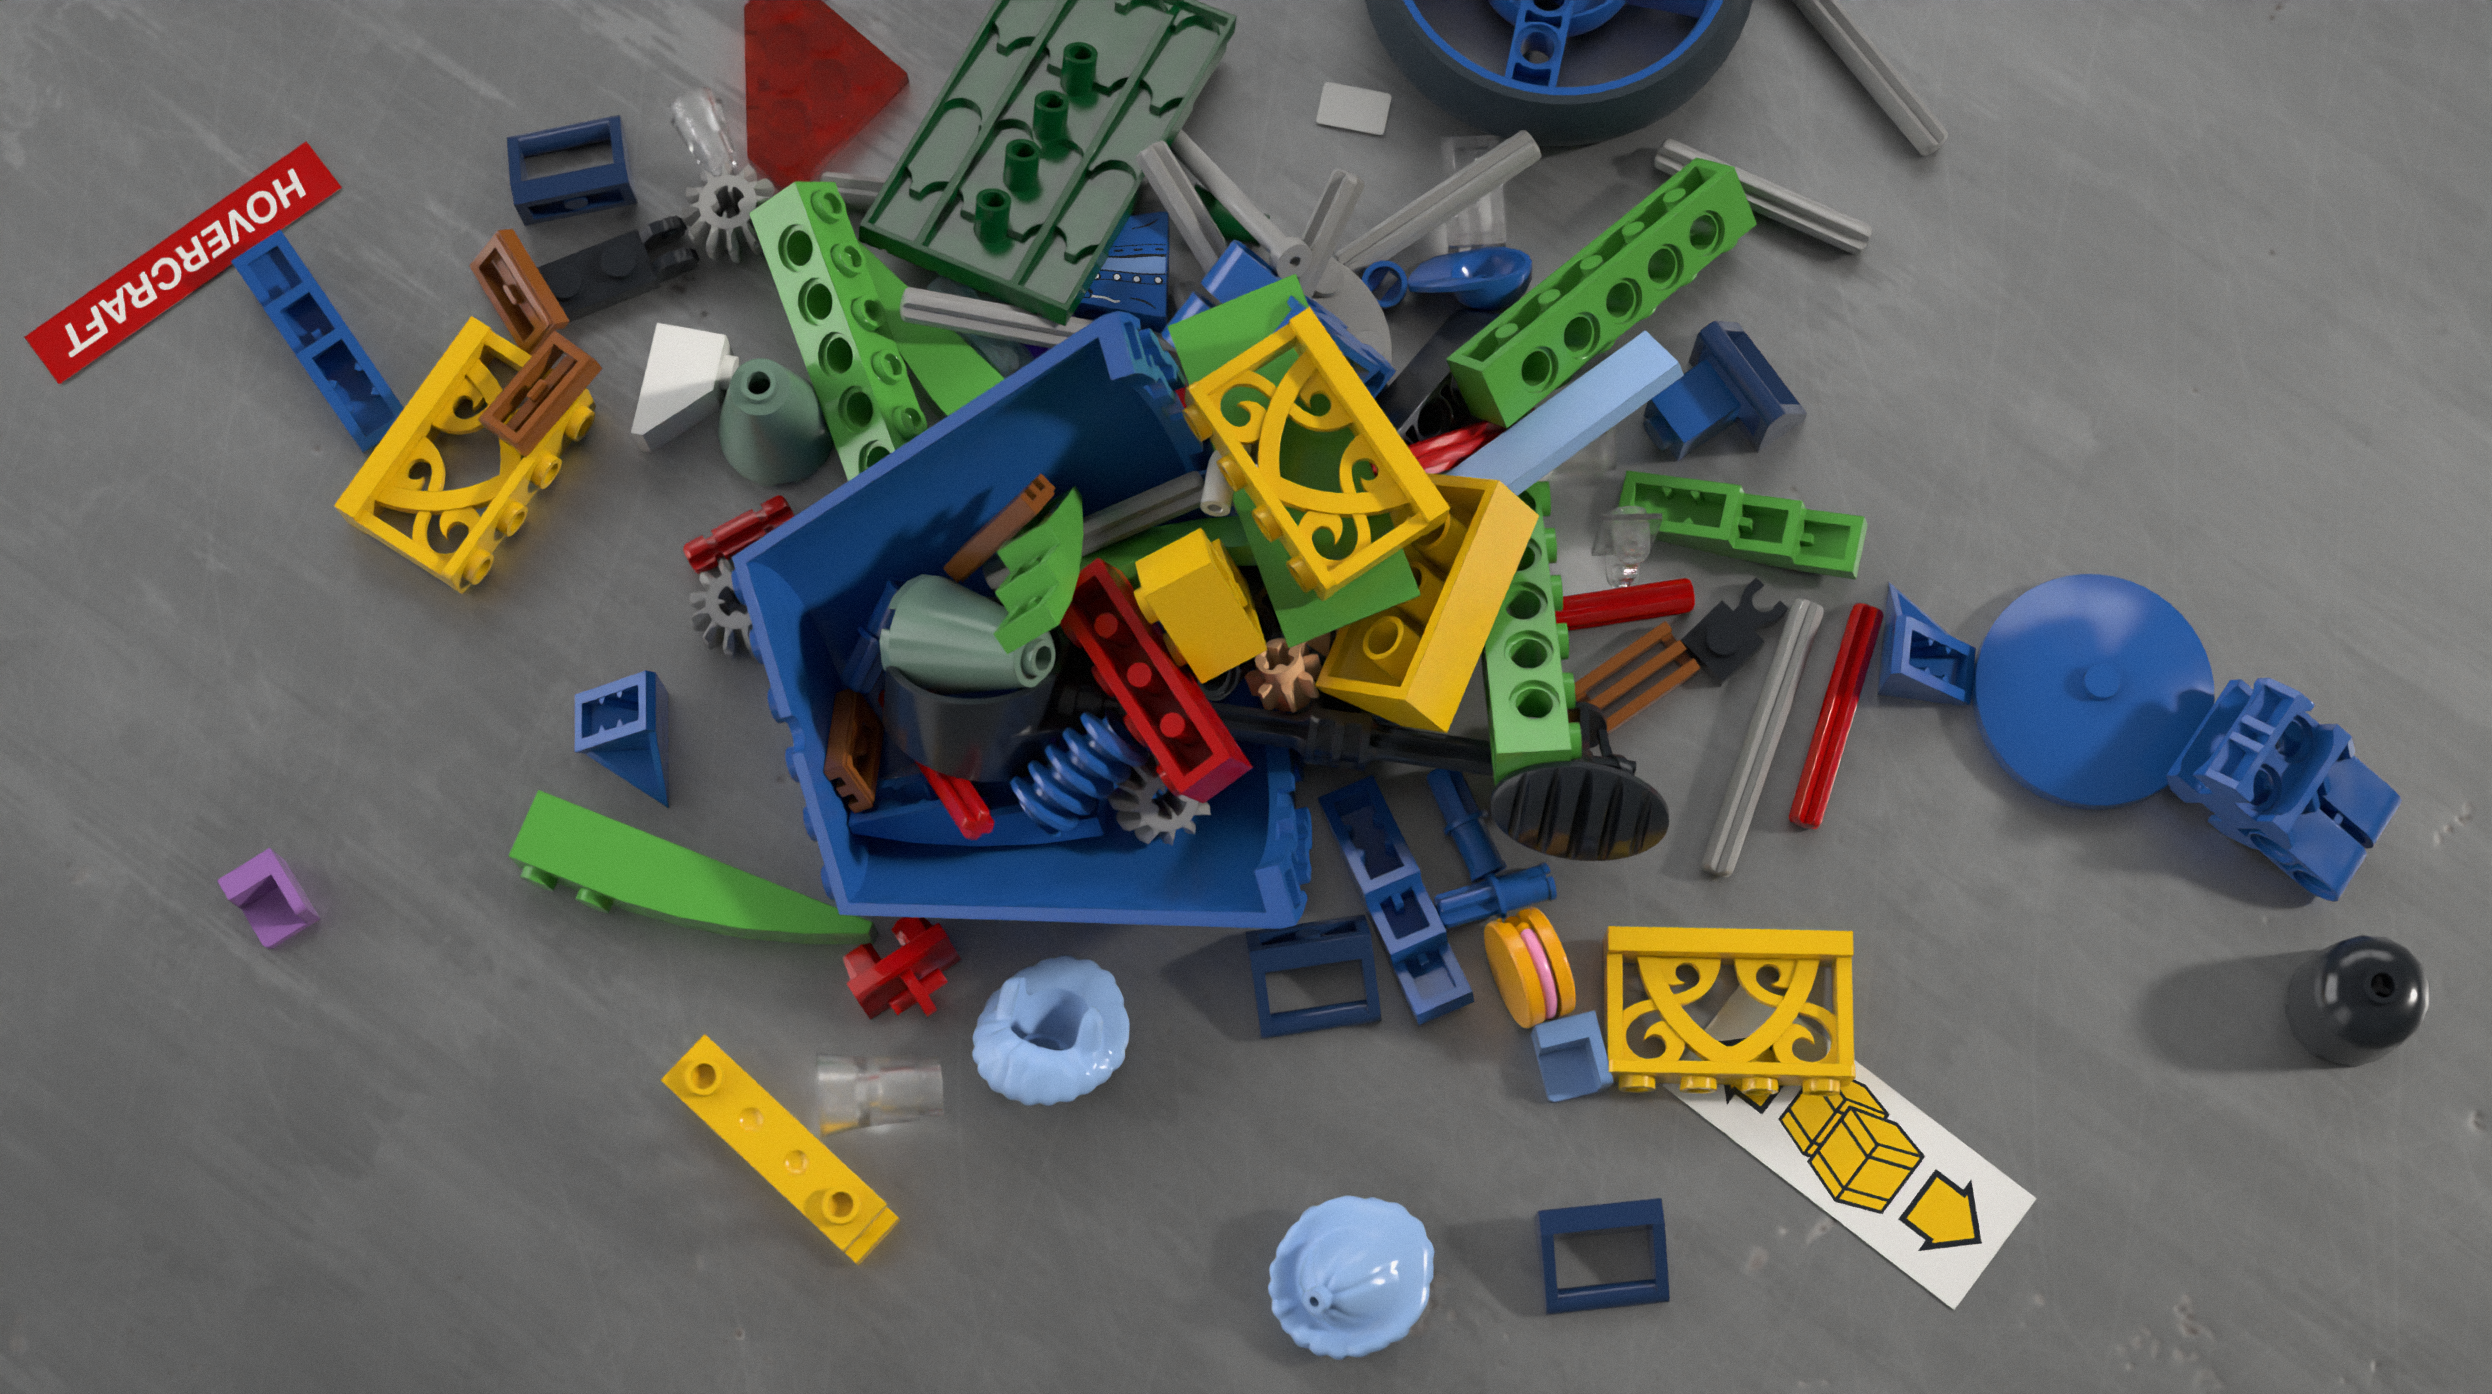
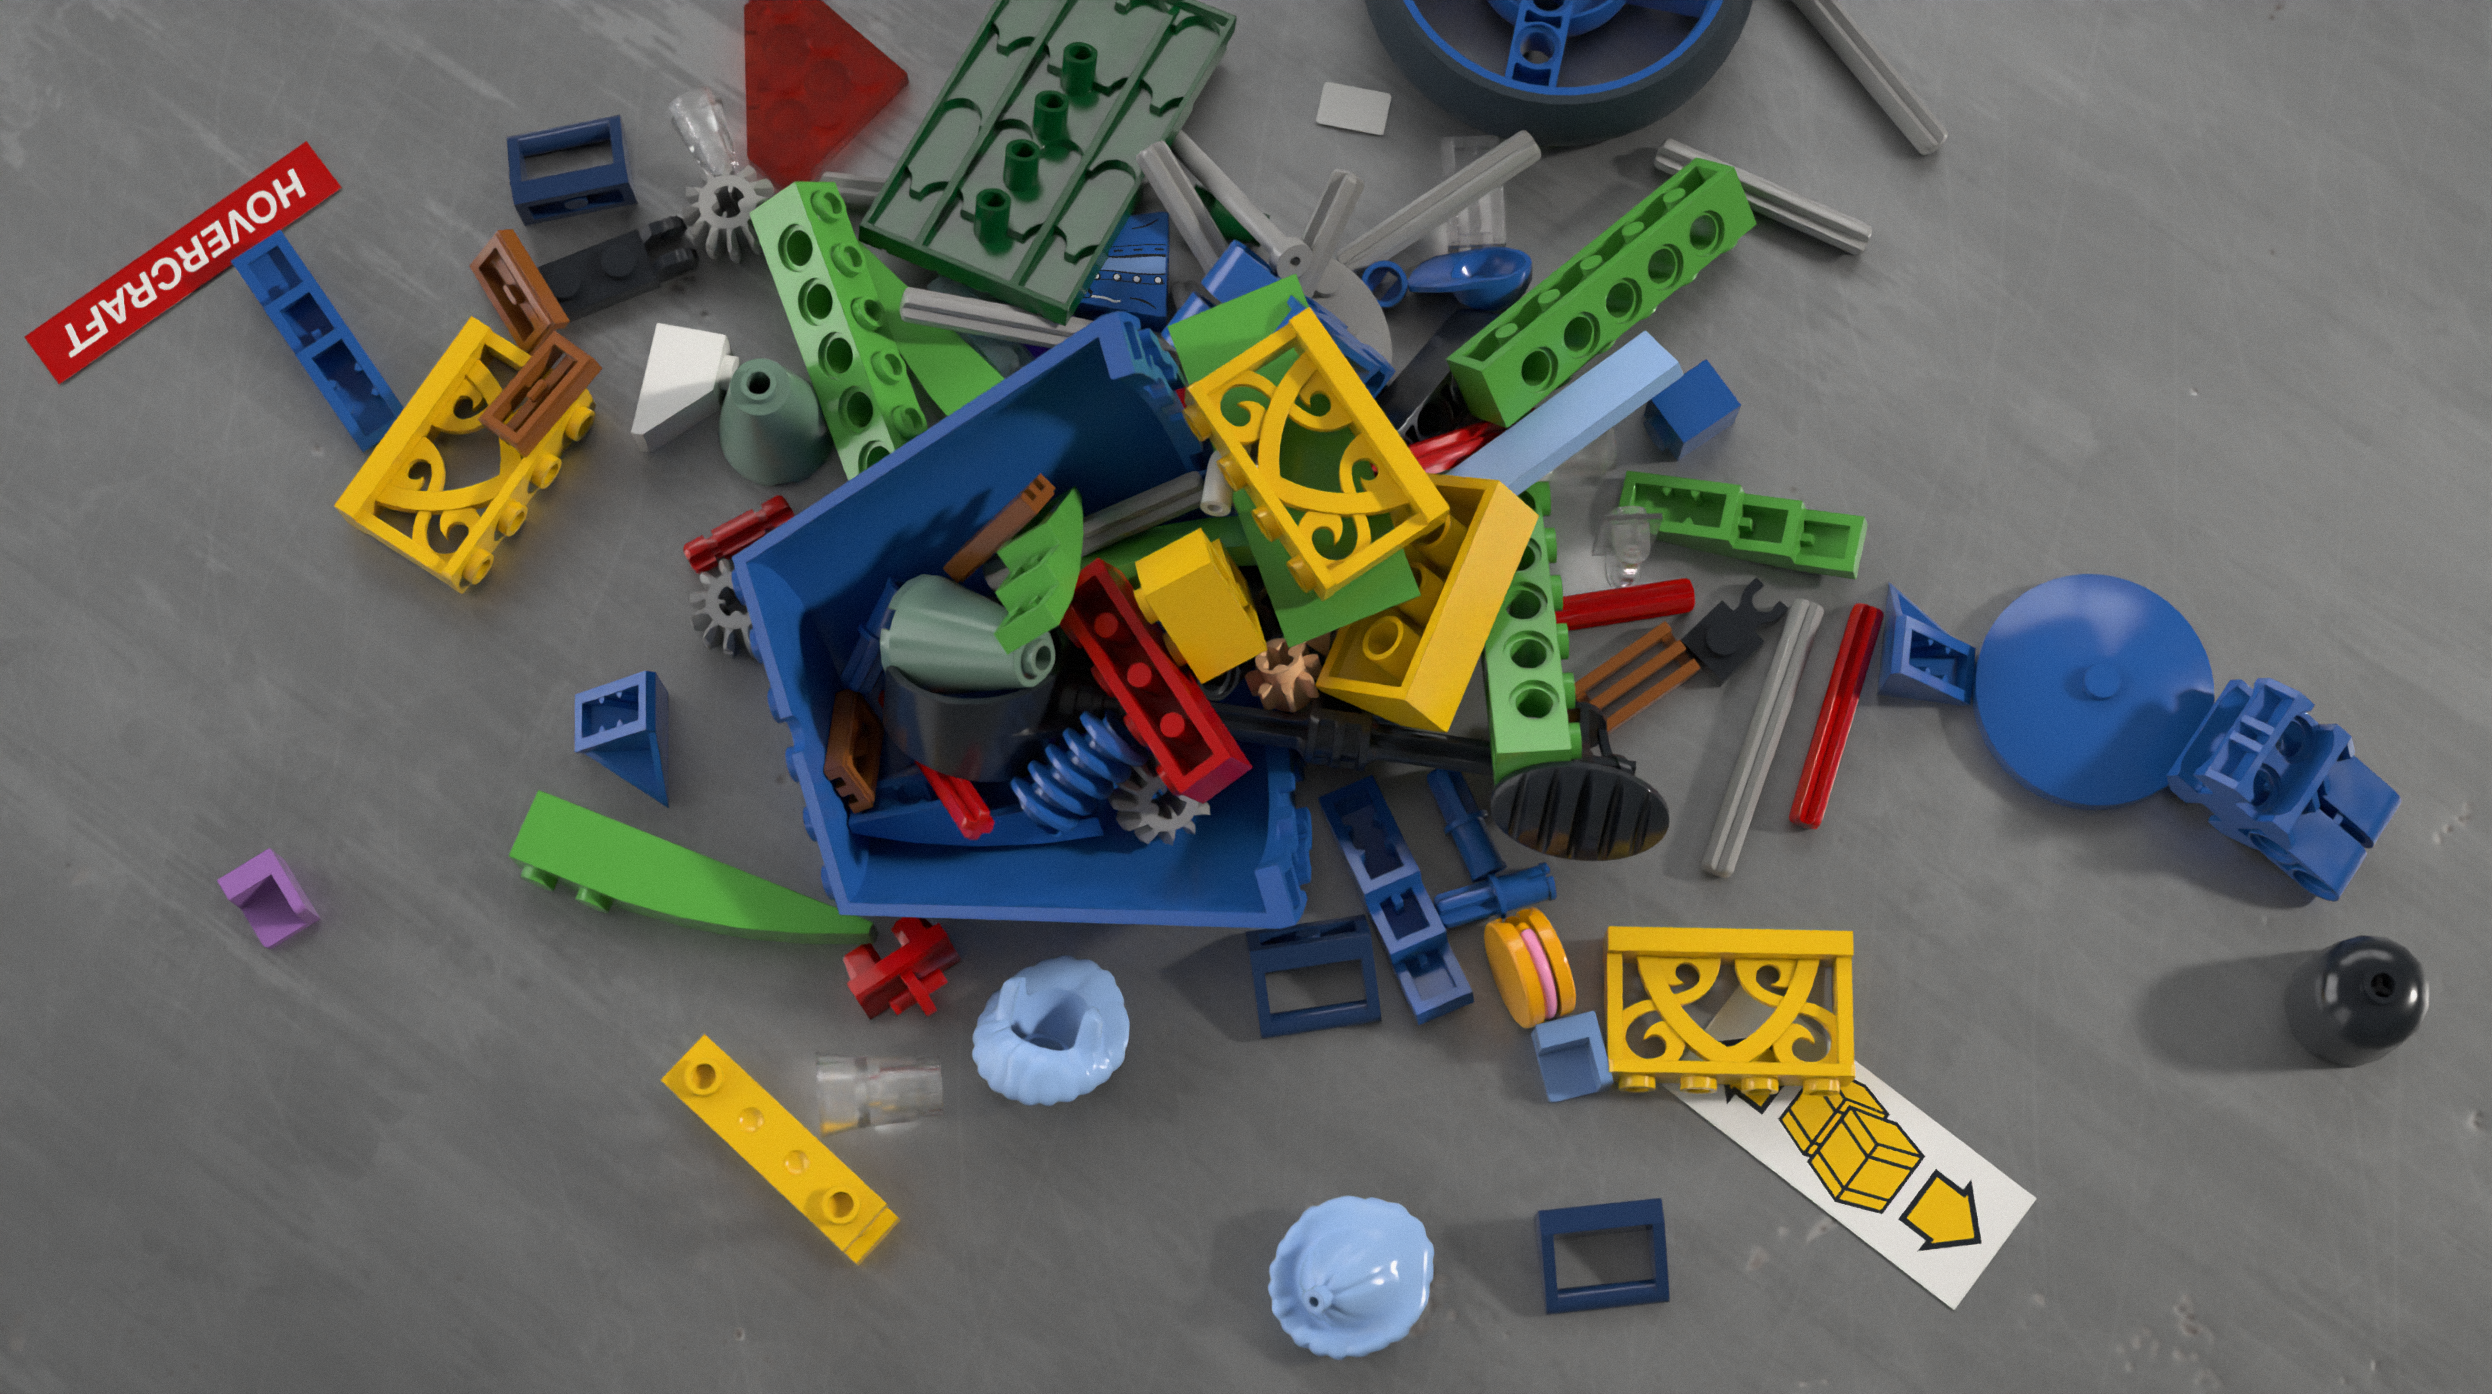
dark blue tile [1688,321,1807,453] -> none

